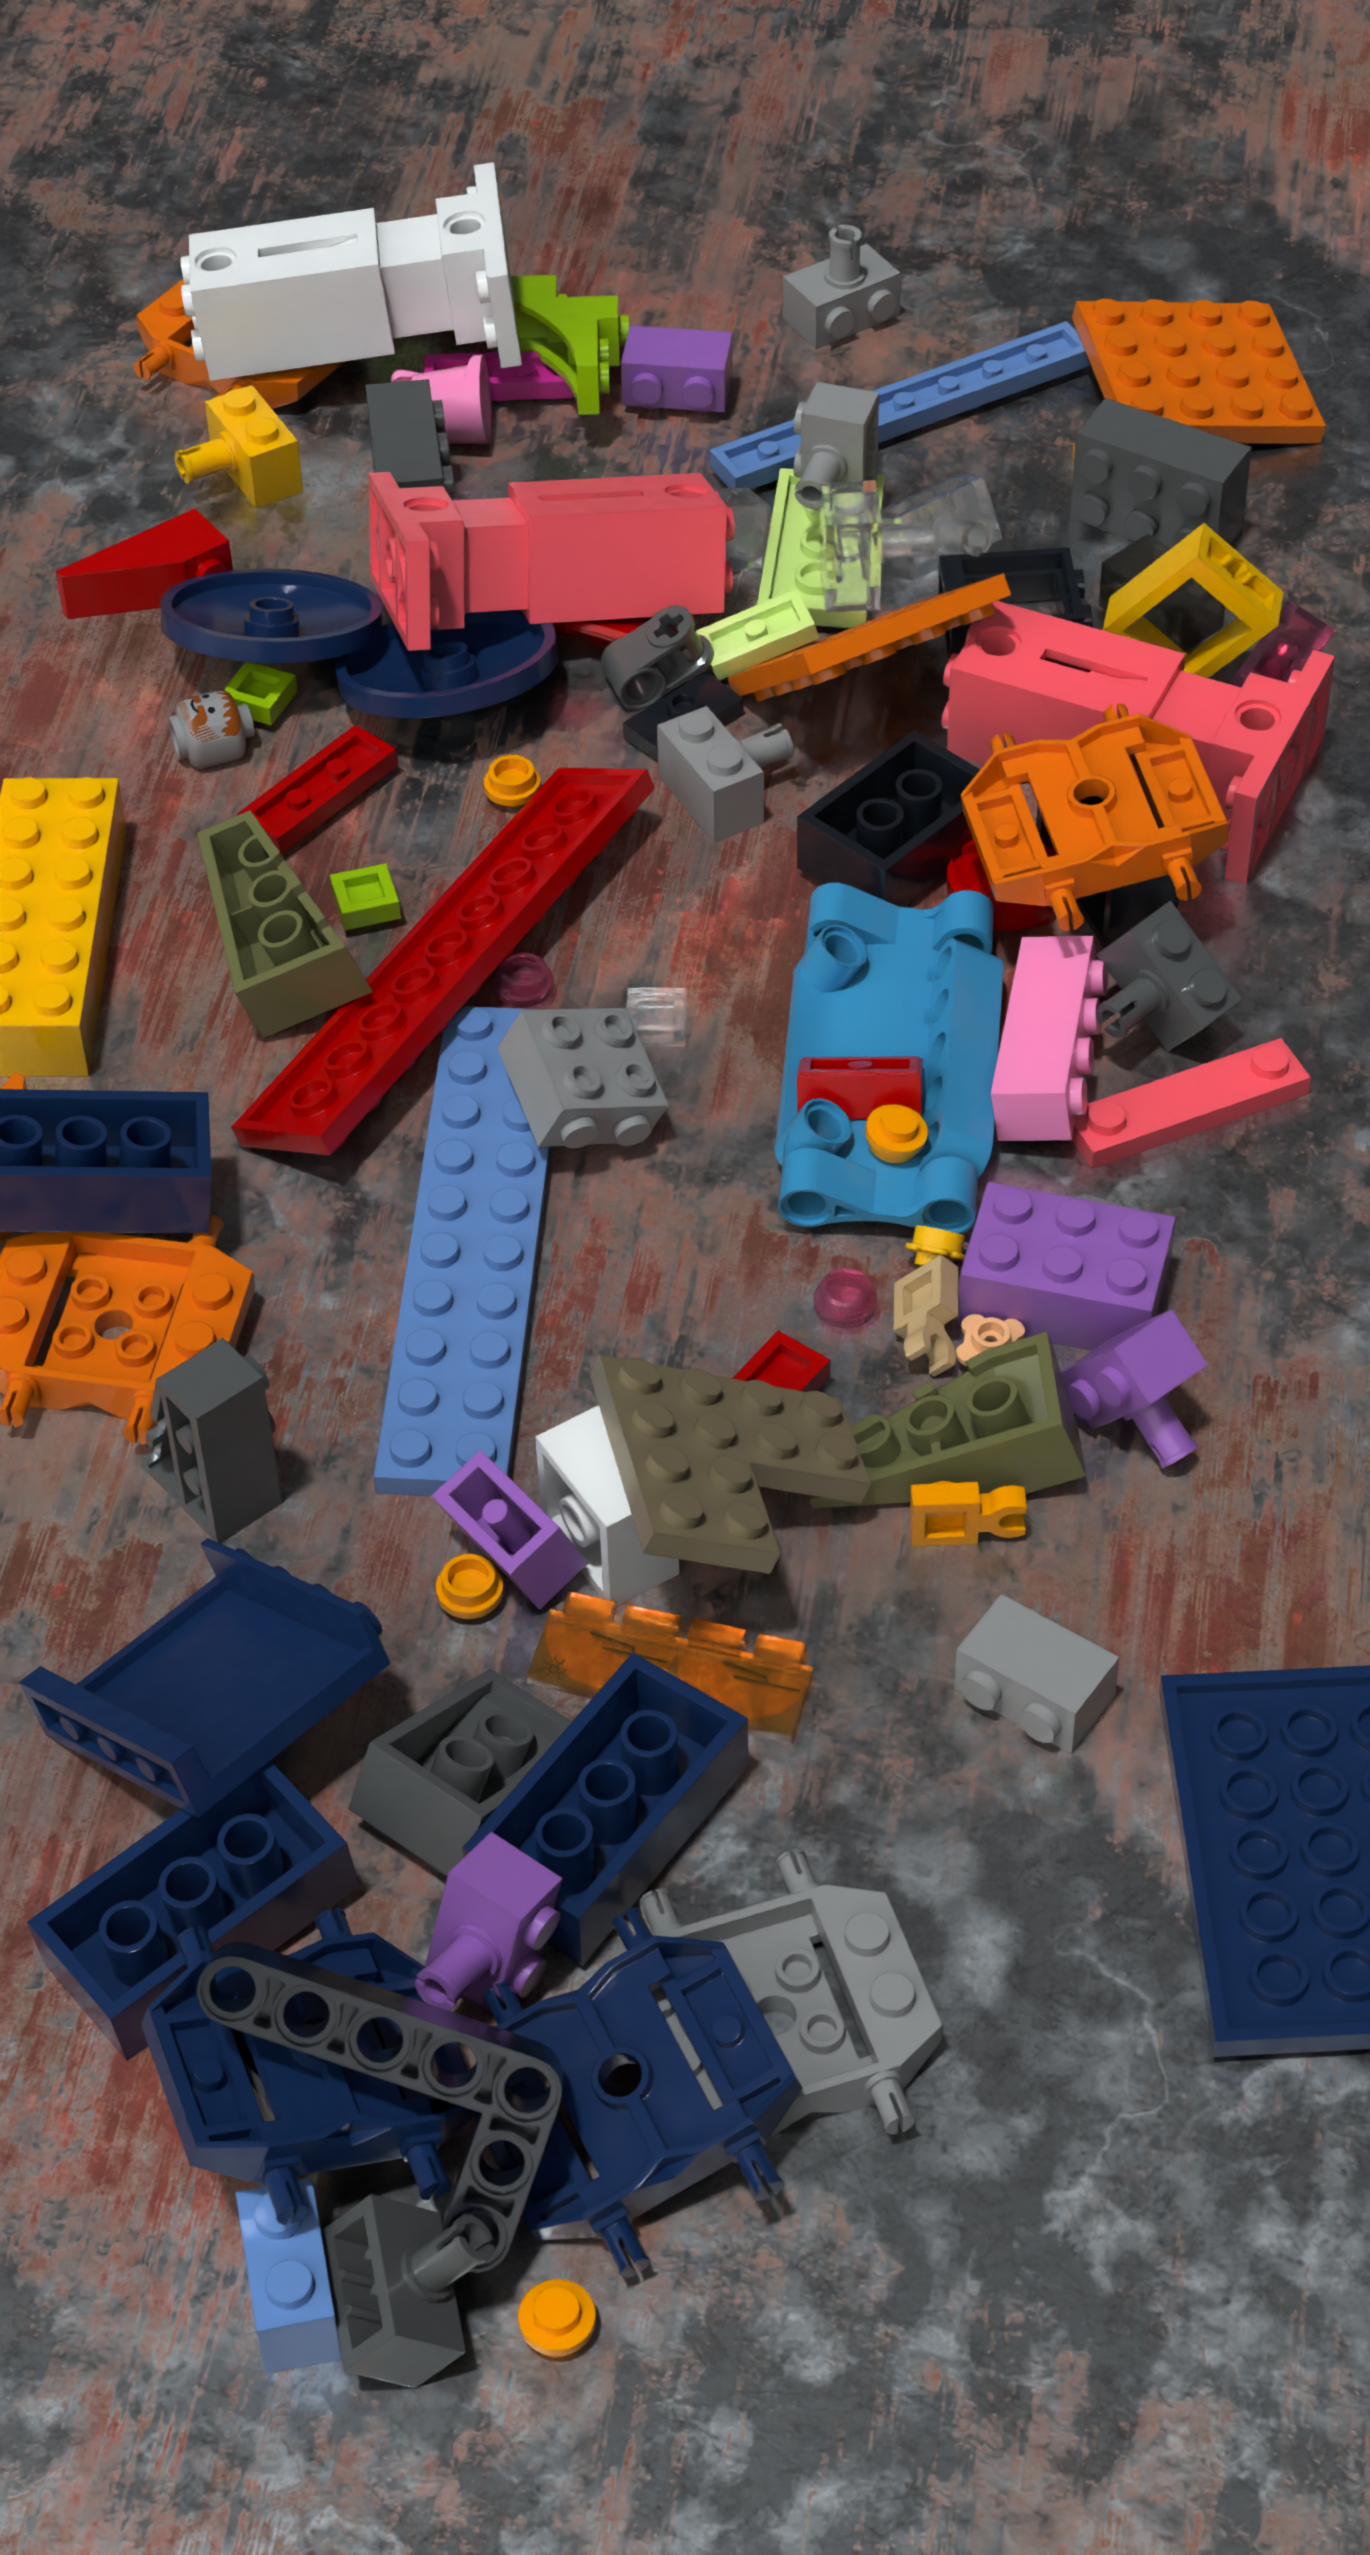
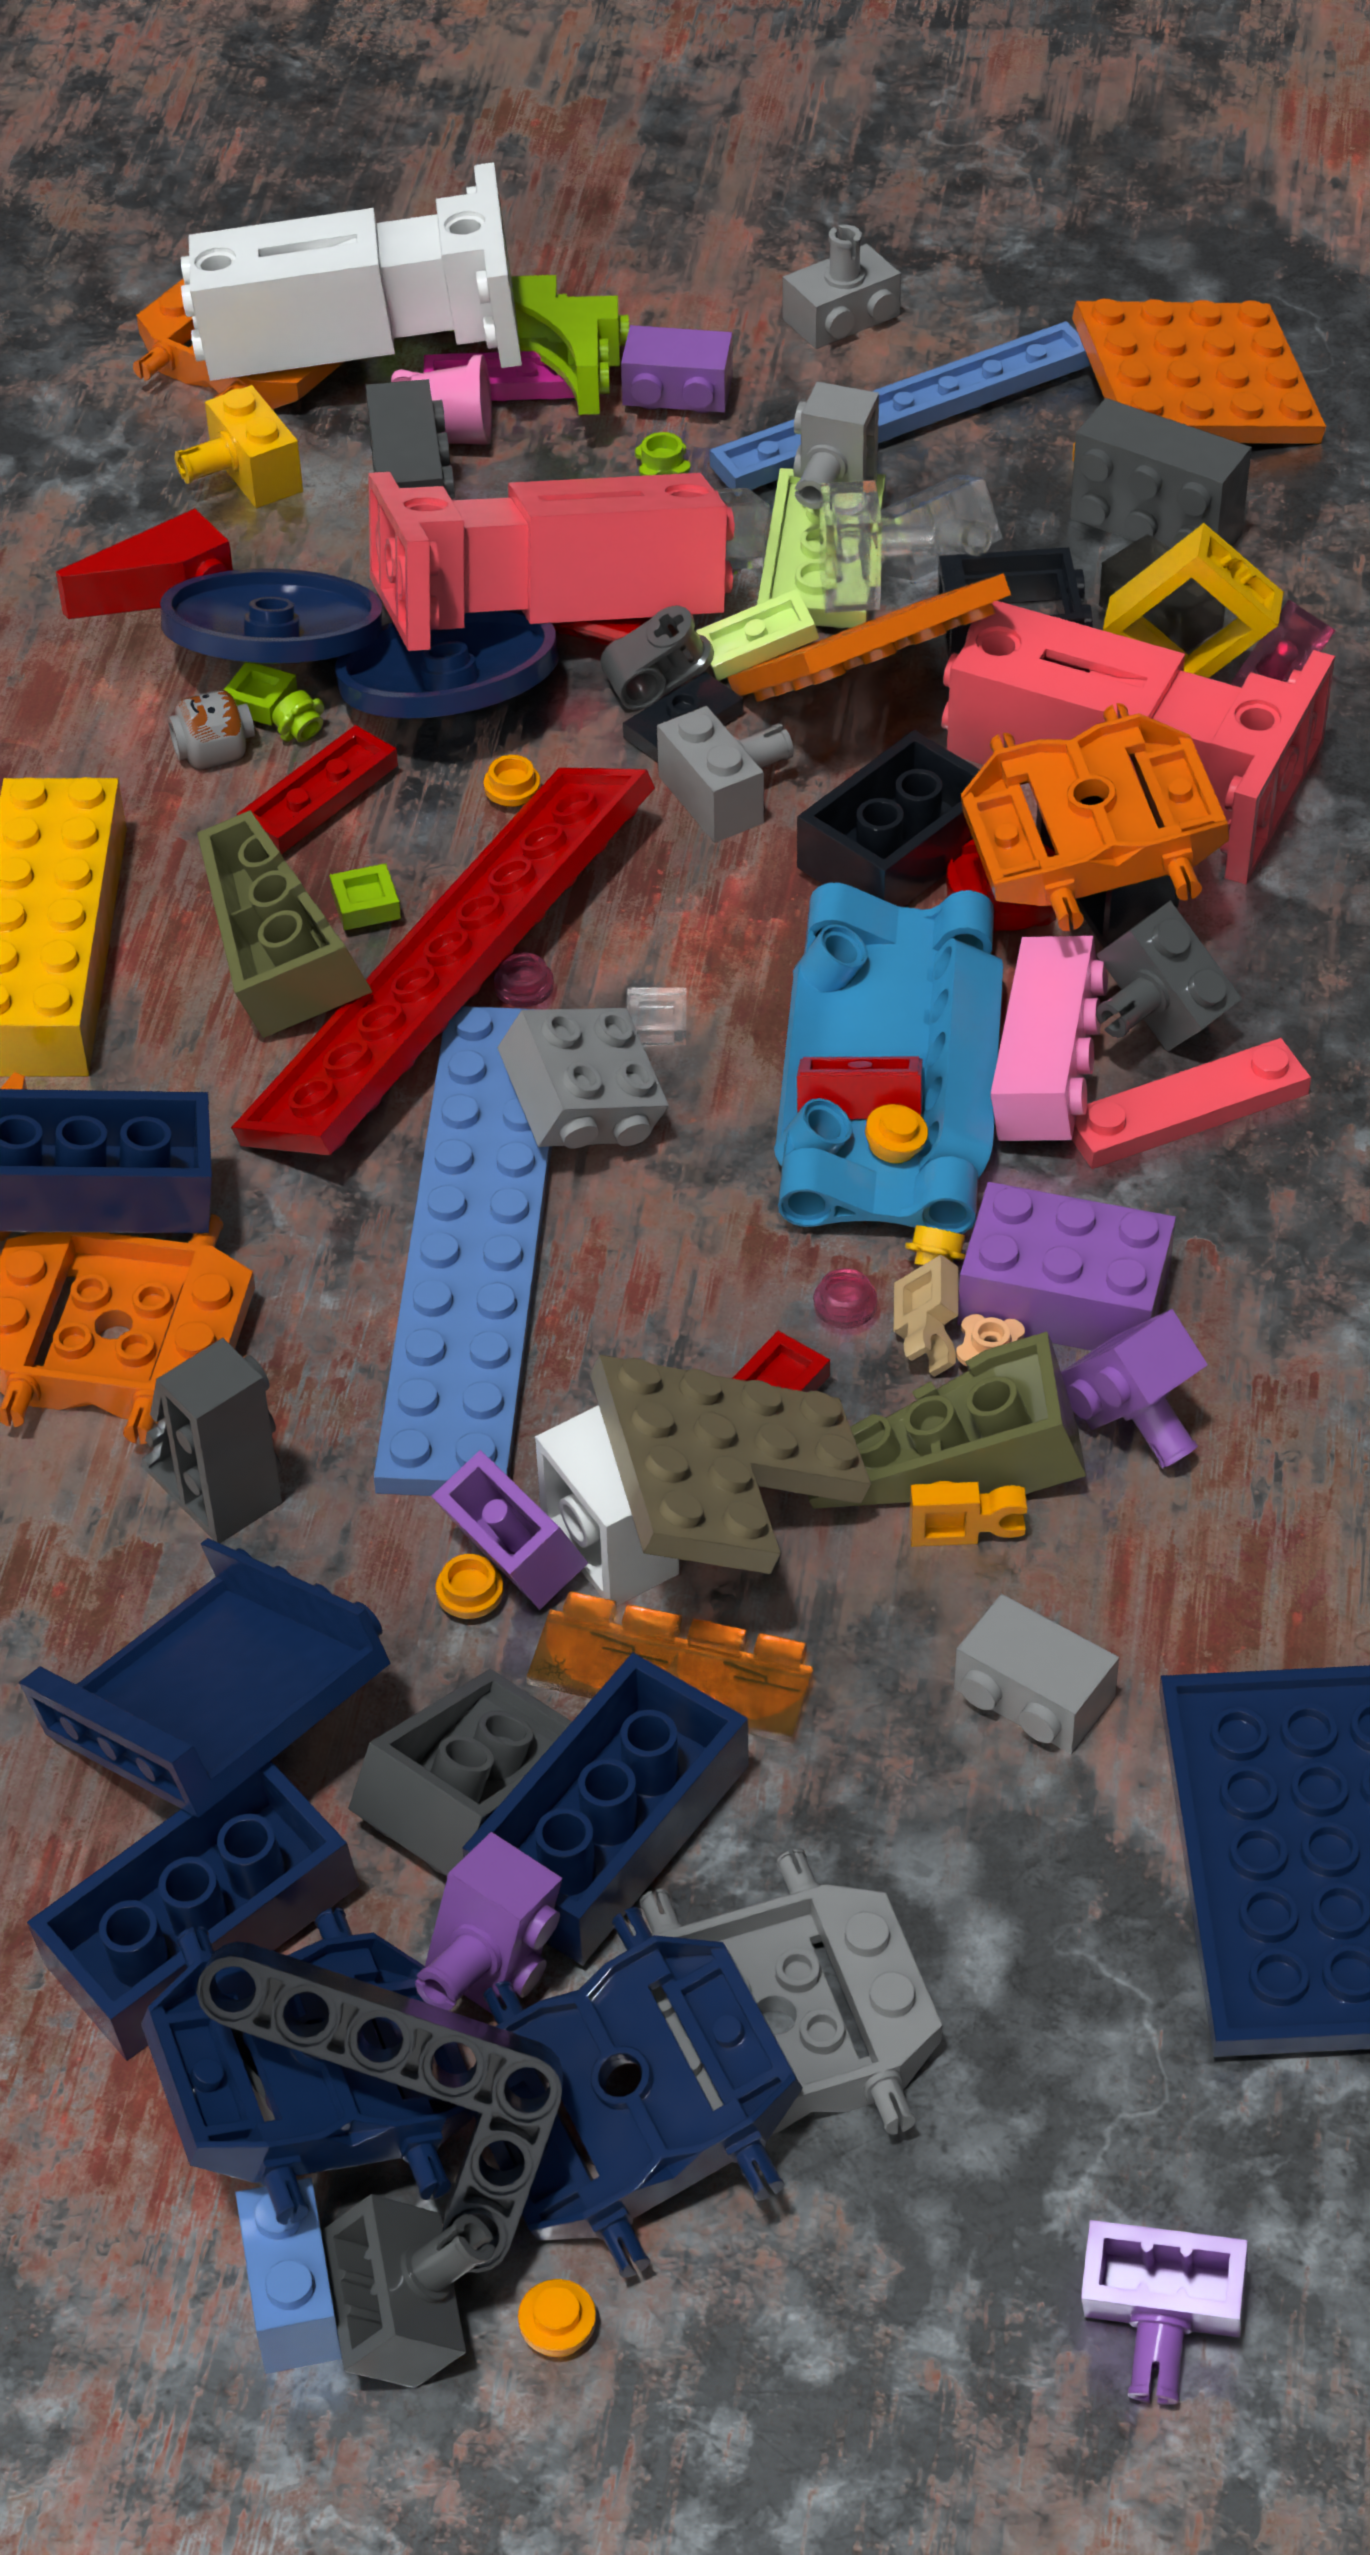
none -> lime plate [272,690,324,742]
none -> lime plate [635,432,691,476]
none -> brick [1081,2220,1248,2405]

